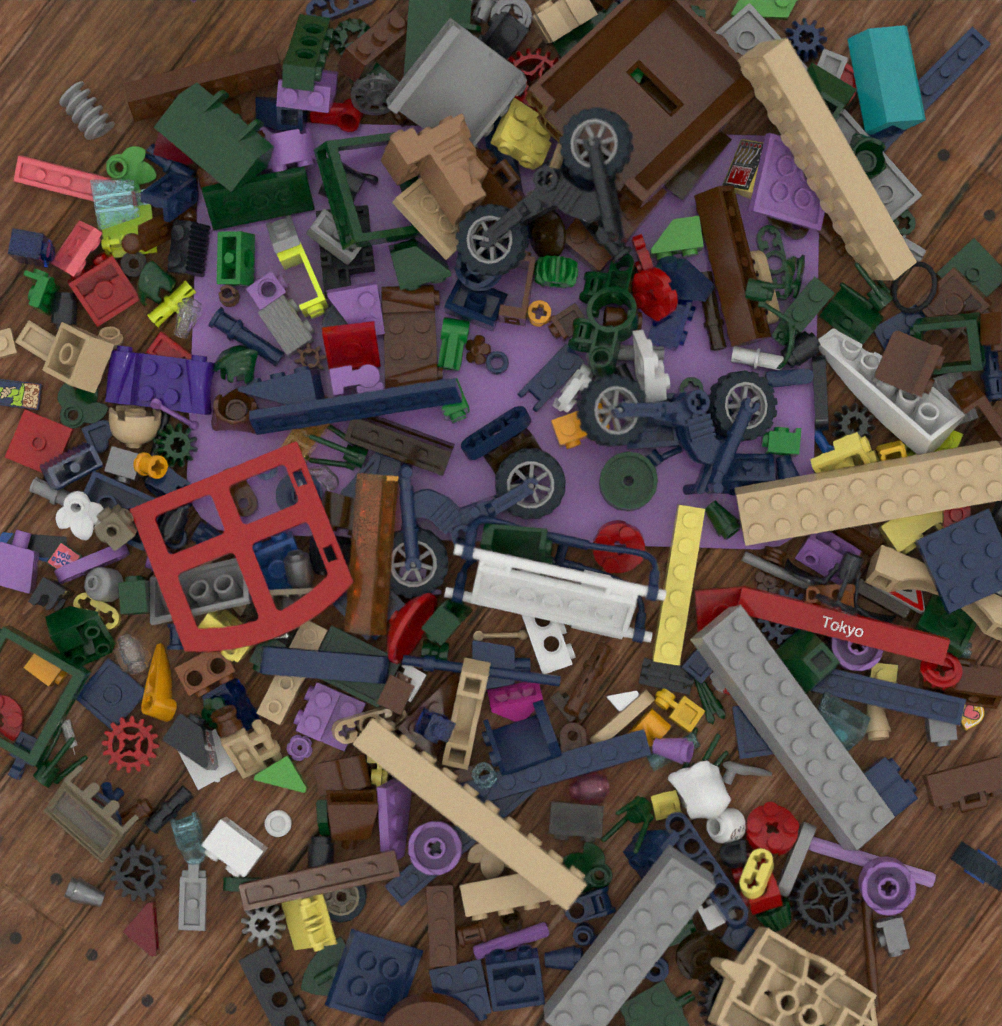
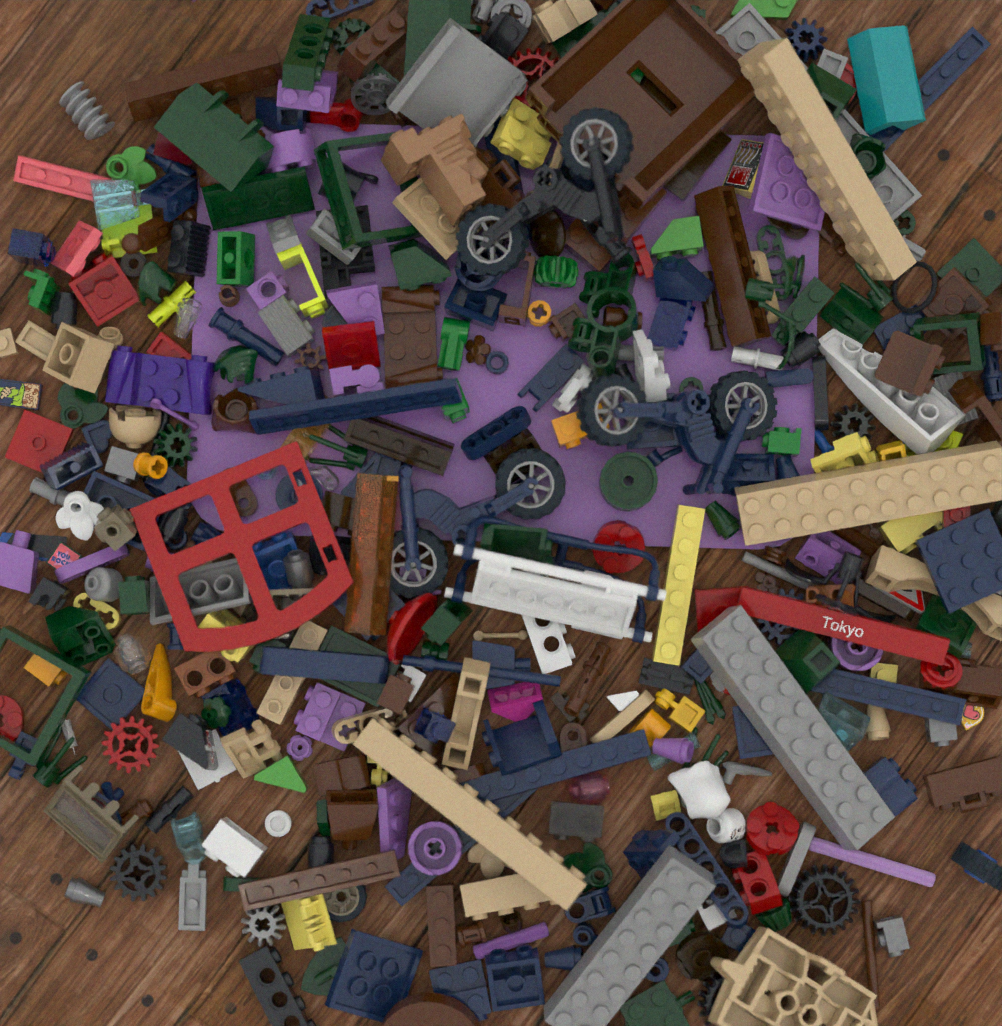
dark red slope [123,900,160,956] -> none
reddish brown wheel [211,705,243,736] -> none
clear light blue axle [472,762,497,788] -> none
dark green plant [601,796,654,854] -> none
red plate [632,267,678,321] -> none
light yellow beam [740,849,774,899] -> none
medium lavender brick [858,857,916,915] -> none

